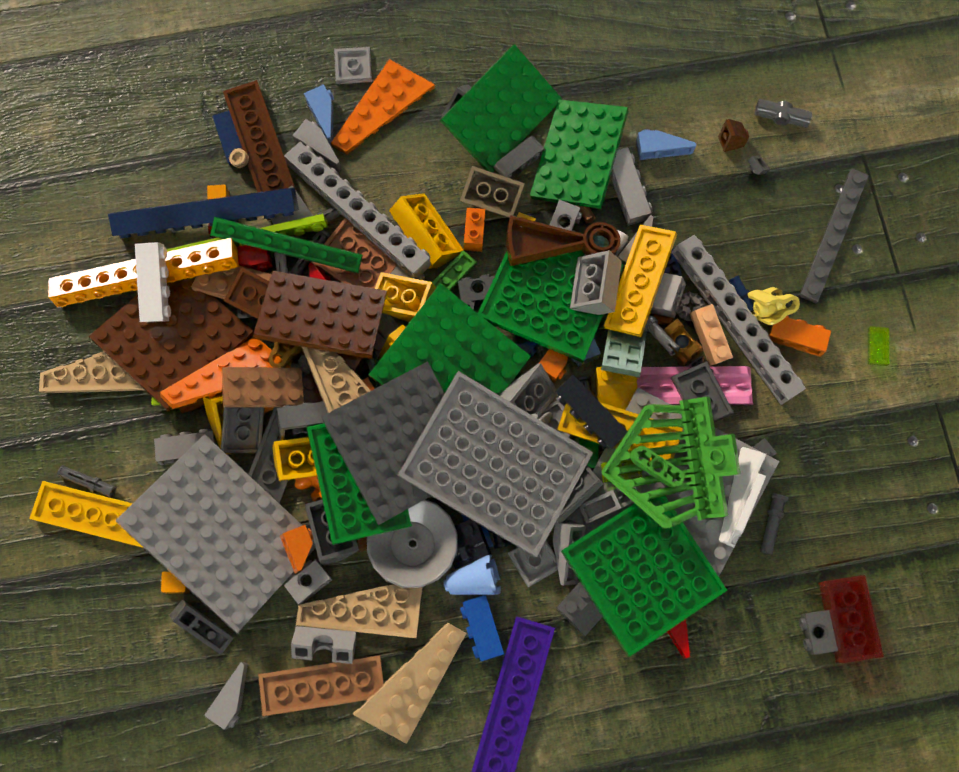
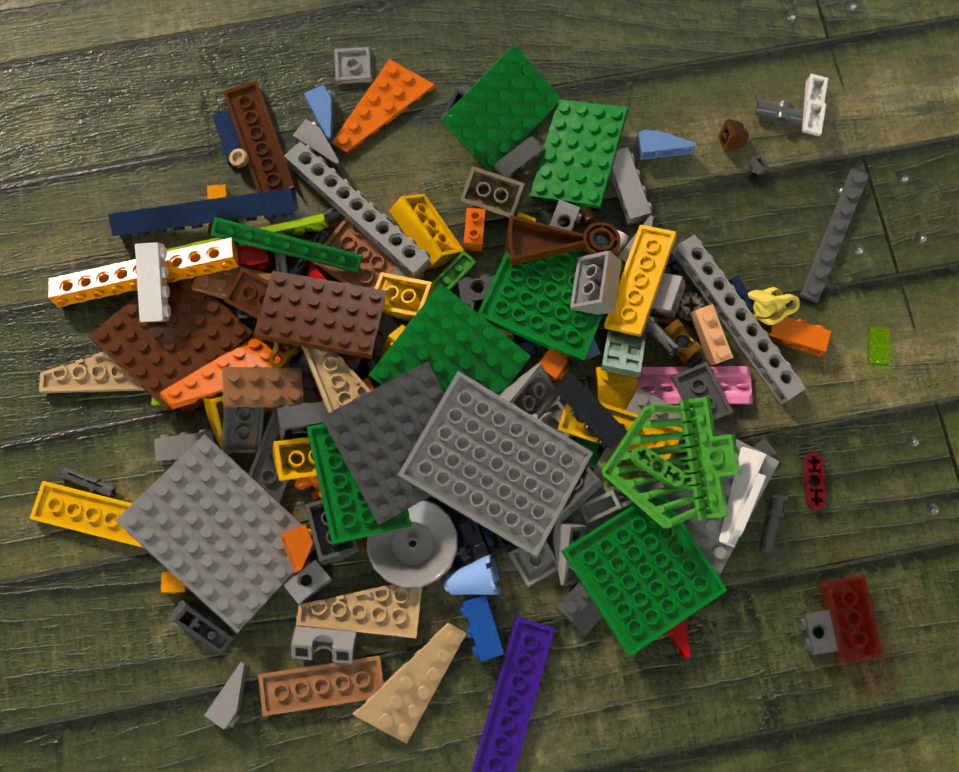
none -> white slope [802,74,828,137]
none -> dark red beam [803,453,826,510]

